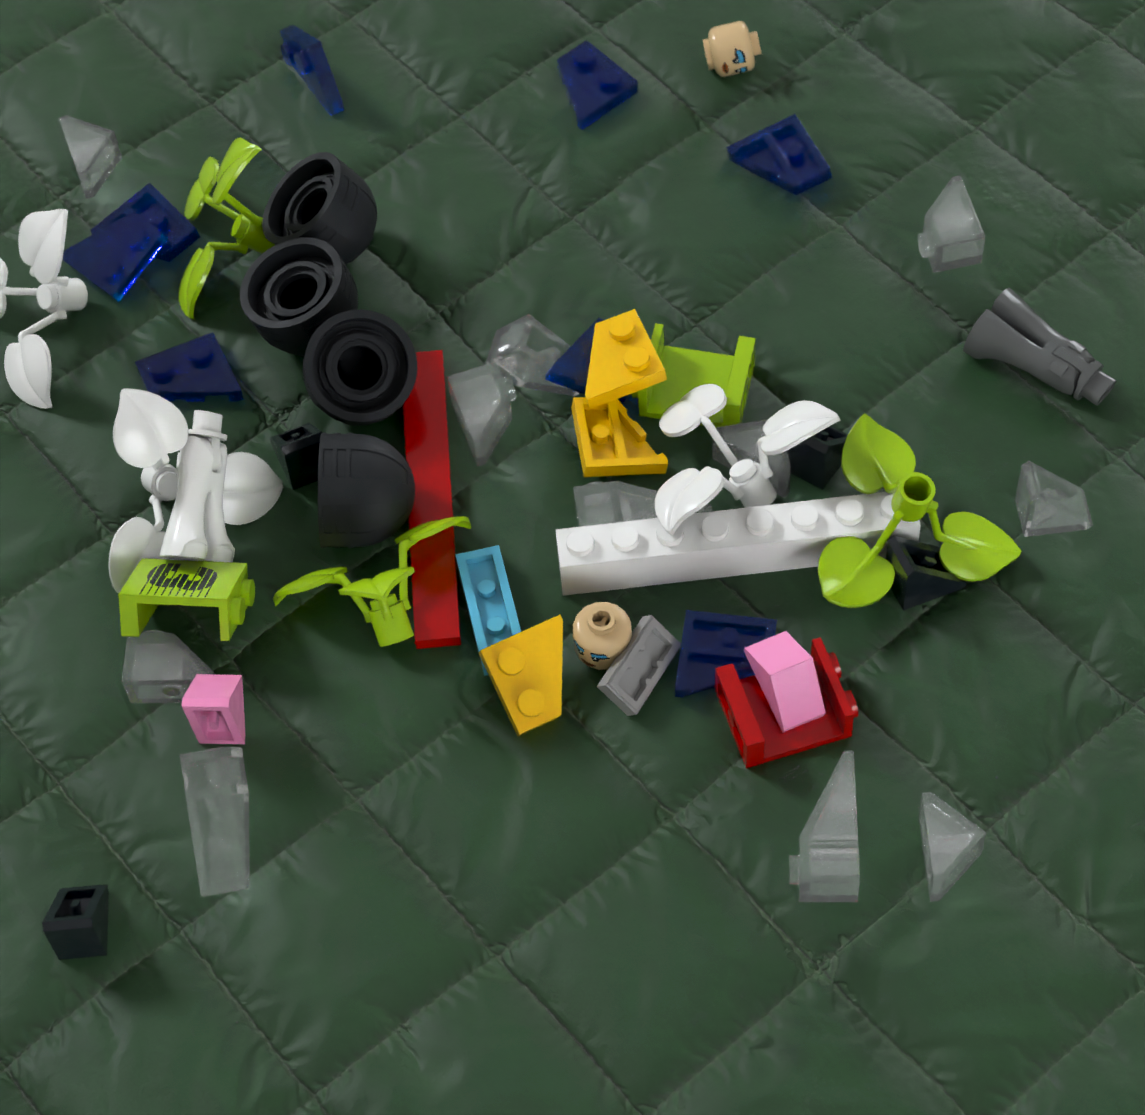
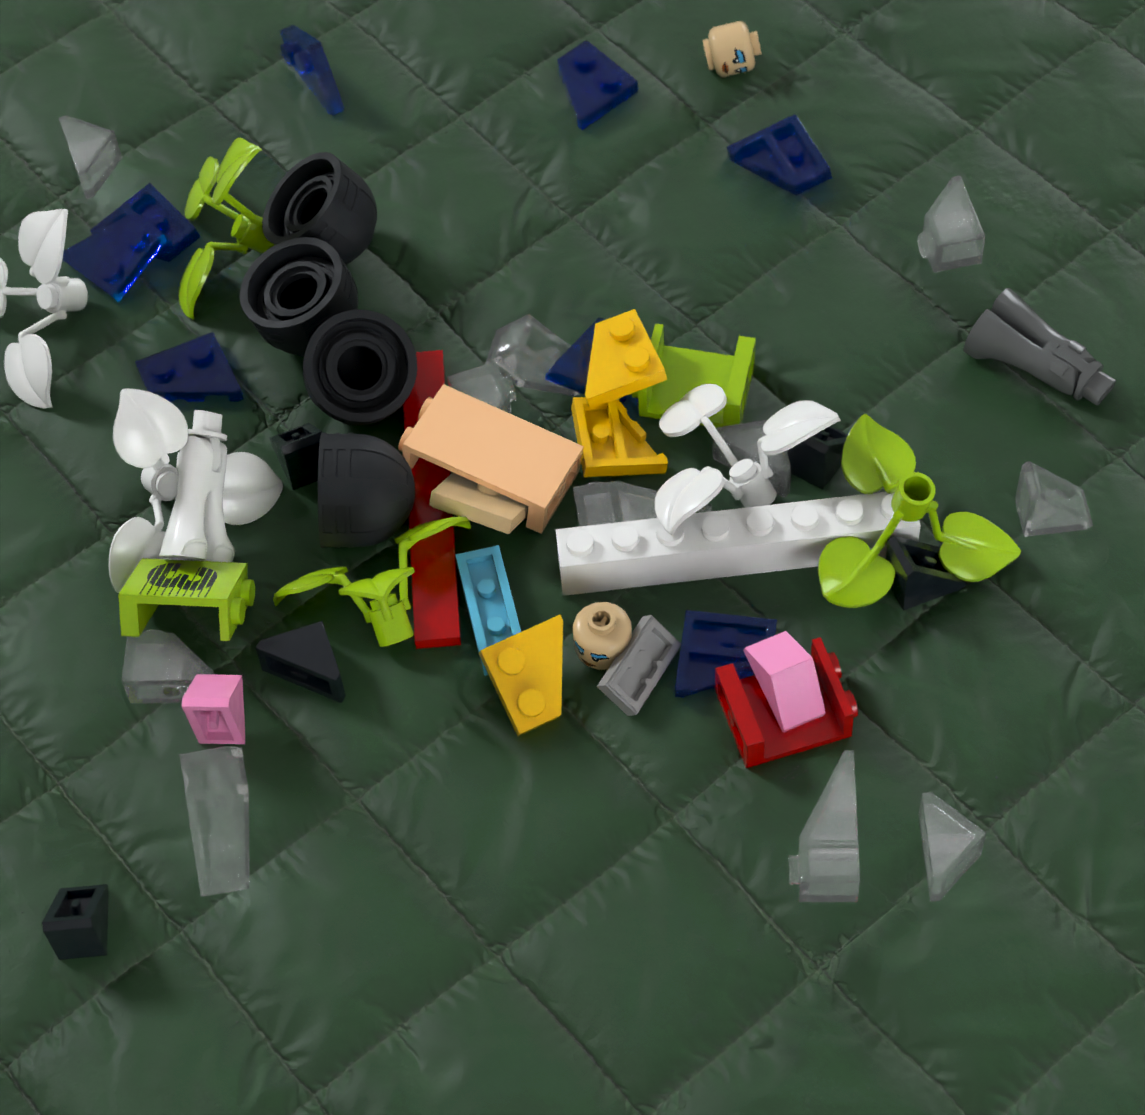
none -> black slope [256,621,346,703]
none -> light nougat panel [398,384,584,534]
none -> tan plate [429,472,529,534]

